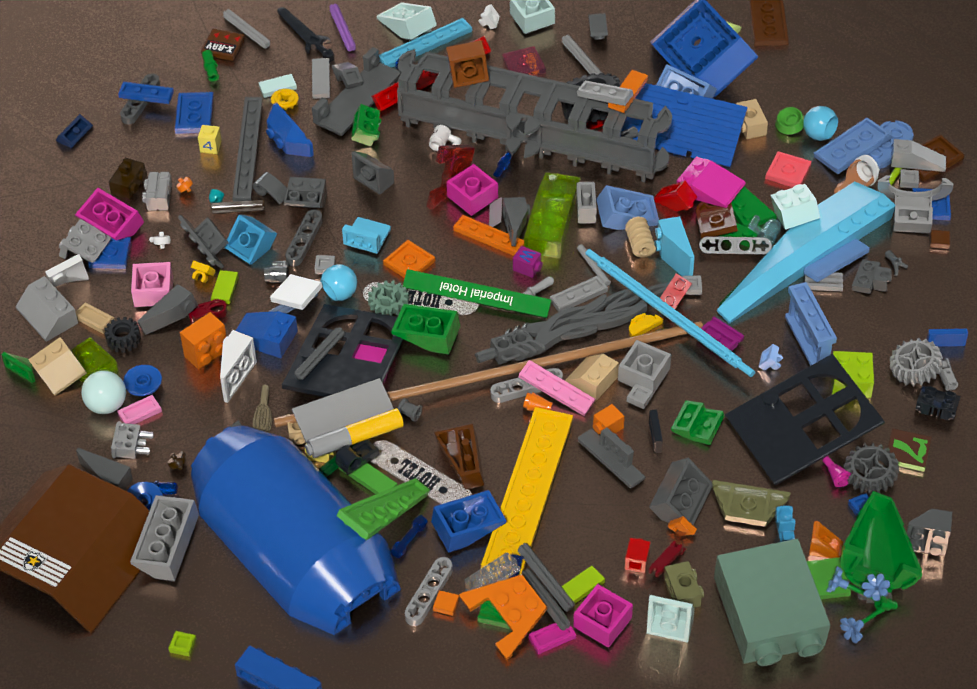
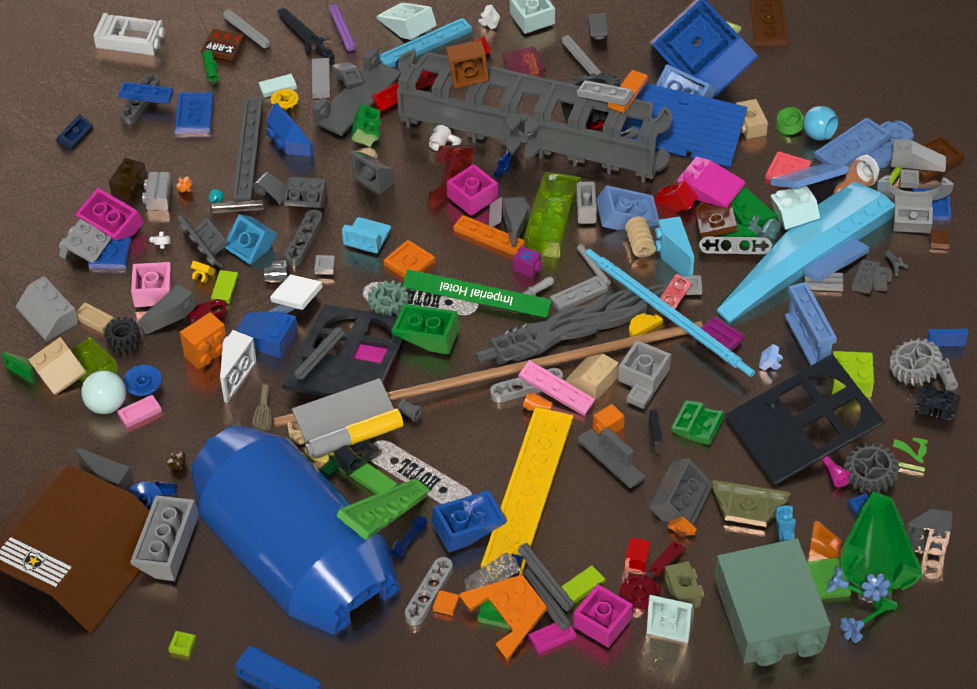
white plate [45,254,89,287] -> none
light grey piece [111,421,154,459] -> none
light yellow brick [198,125,222,154] -> none
medium azure helmet [320,264,357,301] -> none
reddish brown wedge [434,424,484,489] -> none
none -> white door [93,13,165,55]
none -> dark red tile [619,574,661,613]
none -> medium blue tile [771,163,849,188]

